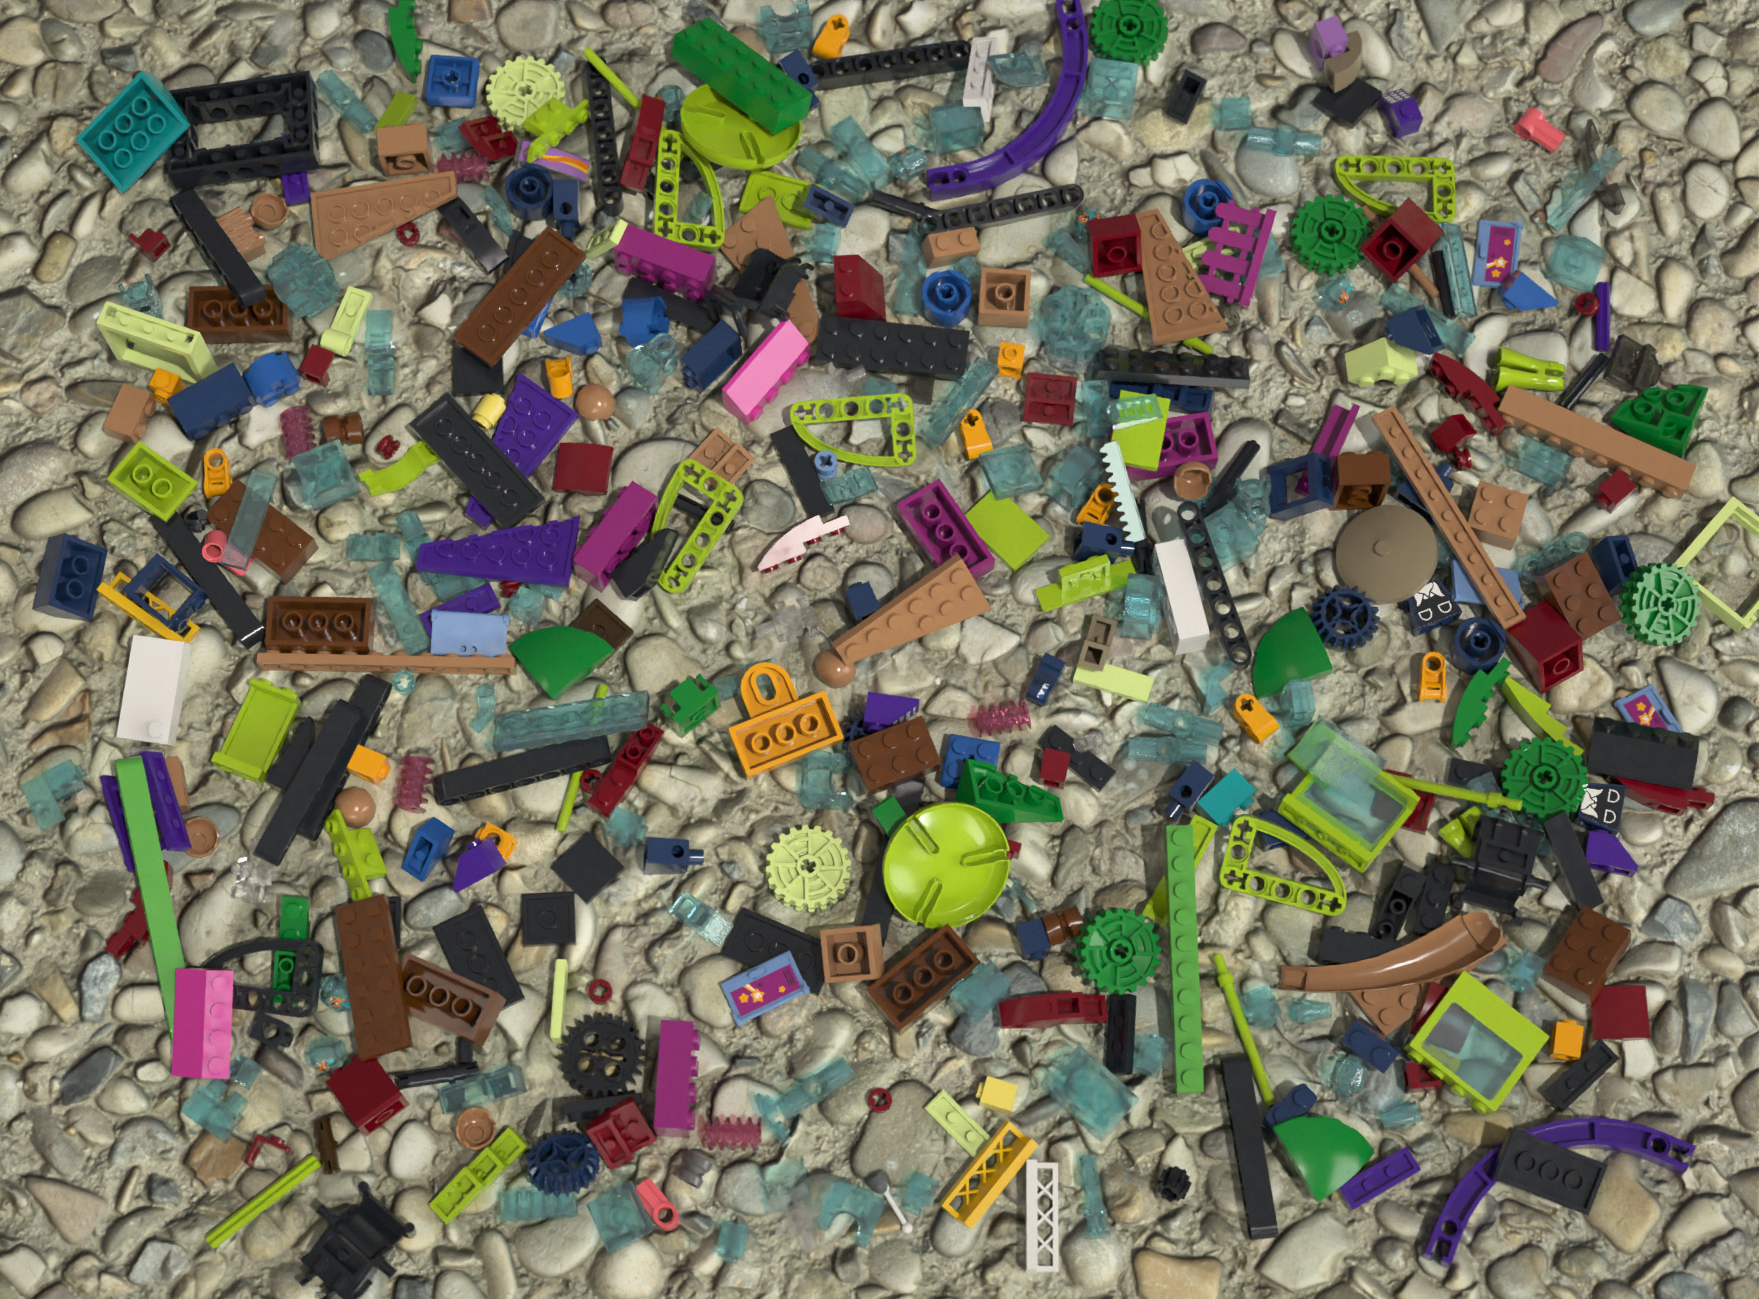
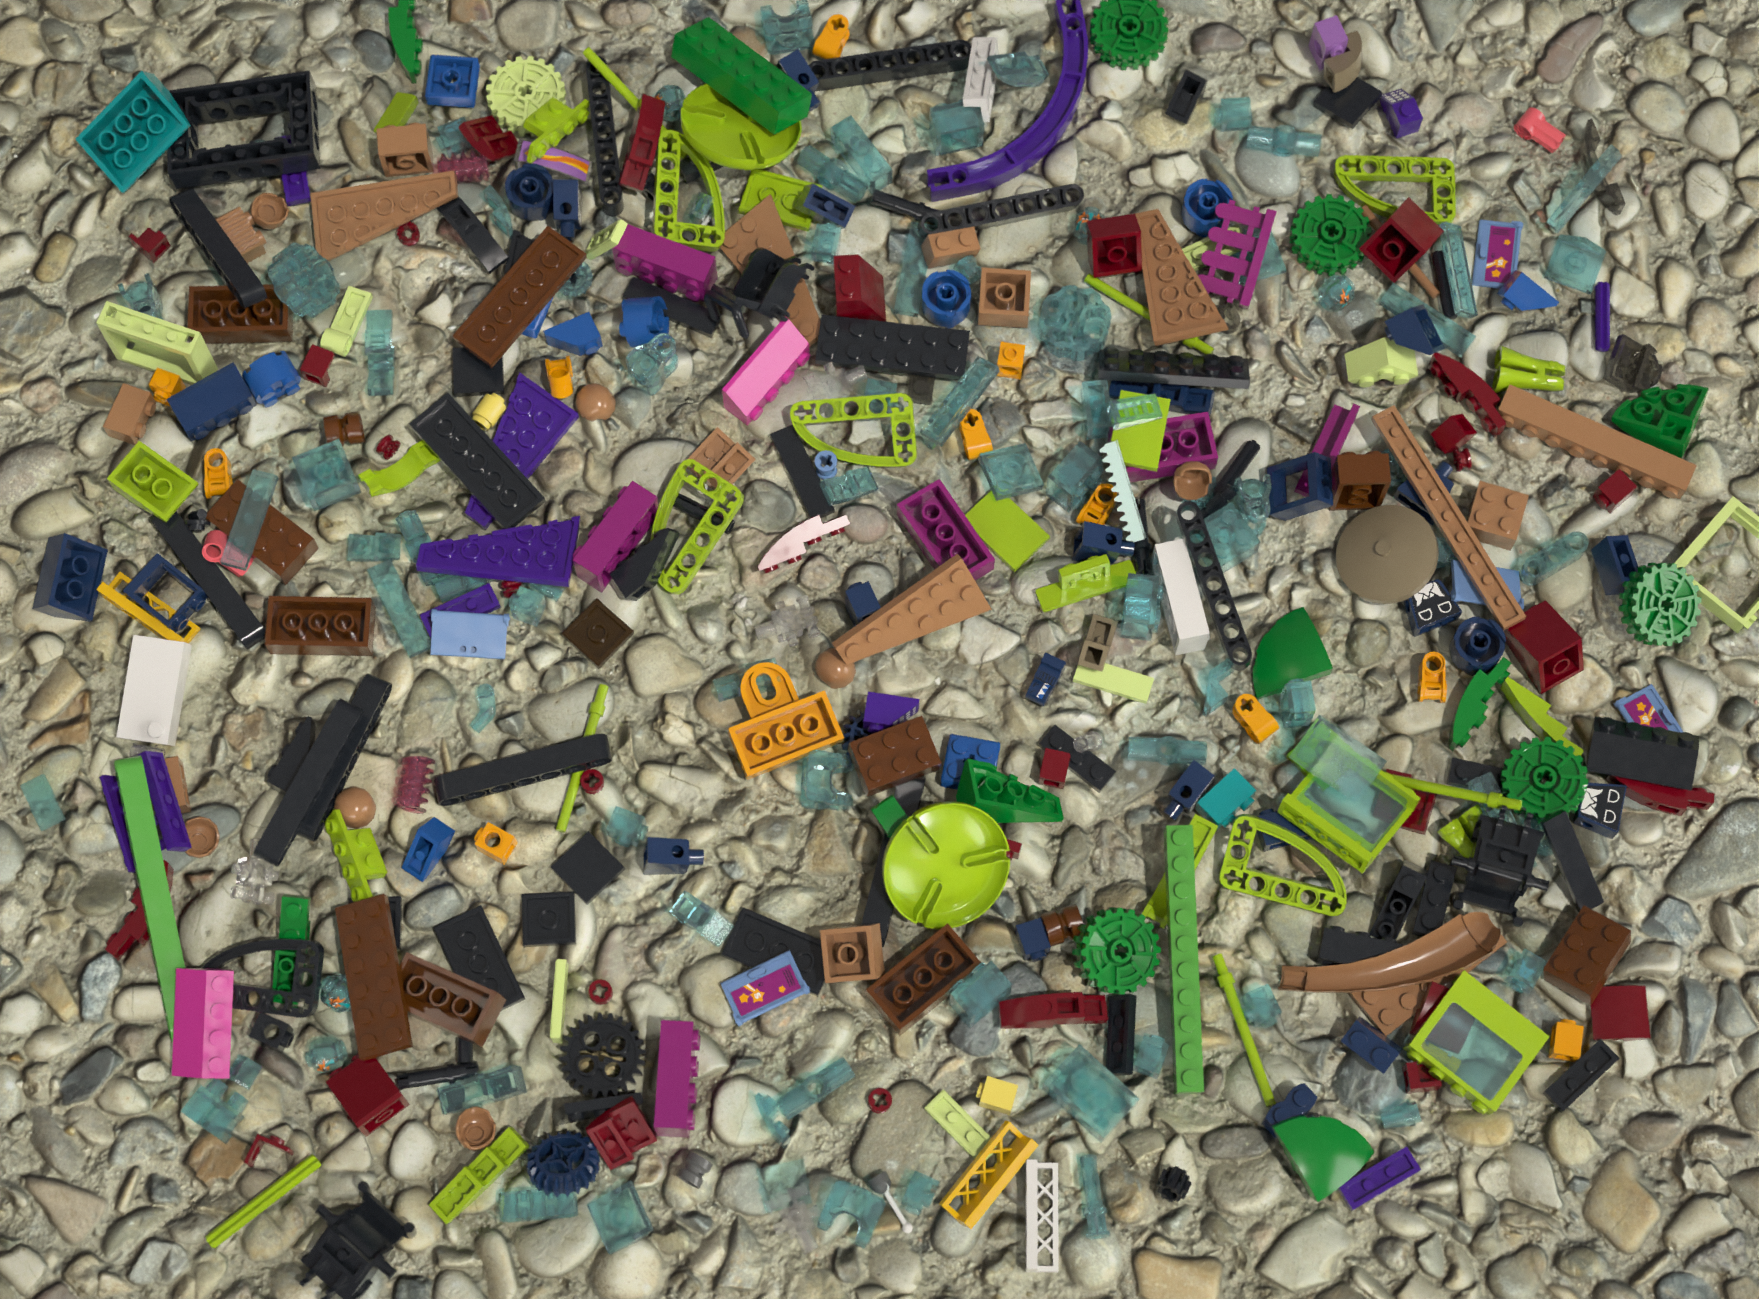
clear light blue brick [42,759,87,802] -> none
lime panel [211,678,301,786] -> none
medium nougat plate [257,650,517,675] -> none
clear pink piece [279,406,318,463] -> none
dark brown pin [314,1118,341,1175] -> none
clear light blue piece [315,69,378,134] -> none
light orange brick [347,744,391,786] -> none
clear light blue bush [392,670,417,695] -> none
dark purple slope [453,837,507,894] -> none
clear light blue plate [492,690,650,753] -> none
green brick [508,626,615,701] -> none
dark red slope [553,442,614,496] -> none
dark red slope [587,719,665,818] -> none
coral piece [632,1178,680,1231] -> none
green panel [660,674,721,739] -> none
dark blue window [680,319,742,394] -> none
clear pink piece [707,1116,762,1151] -> none
clear light blue brick [717,1221,750,1264] -> none
yellowish green piece [766,825,851,913] -> none
clear light blue head [891,145,928,181] -> none
clear pink piece [975,698,1031,738] -> none
clear light blue hand [1006,877,1037,911] -> none
dark red slope [1023,372,1077,426] -> none
clear light blue slope [1046,227,1091,276] -> none
clear light blue brick [1083,58,1139,121] -> none
clear light blue piece [1143,702,1225,747] -> none
black beam [1220,1054,1278,1241] -> none
clear light blue cone [1291,998,1332,1025] -> none
dark blue gear [1310,584,1380,652] -> none
clear light blue head [1329,1055,1368,1097] -> none
dark purple piece [1421,1117,1696,1268] -> none
black tile [1490,1126,1608,1215] -> none
clear light blue slope [1512,436,1574,491] -> none
reddish brown brick [1532,551,1621,641] -> none
black axle [1557,353,1610,410] -> none
dark red bush [1575,292,1600,317] -> none
dark purple slope [1582,829,1638,877] -> none

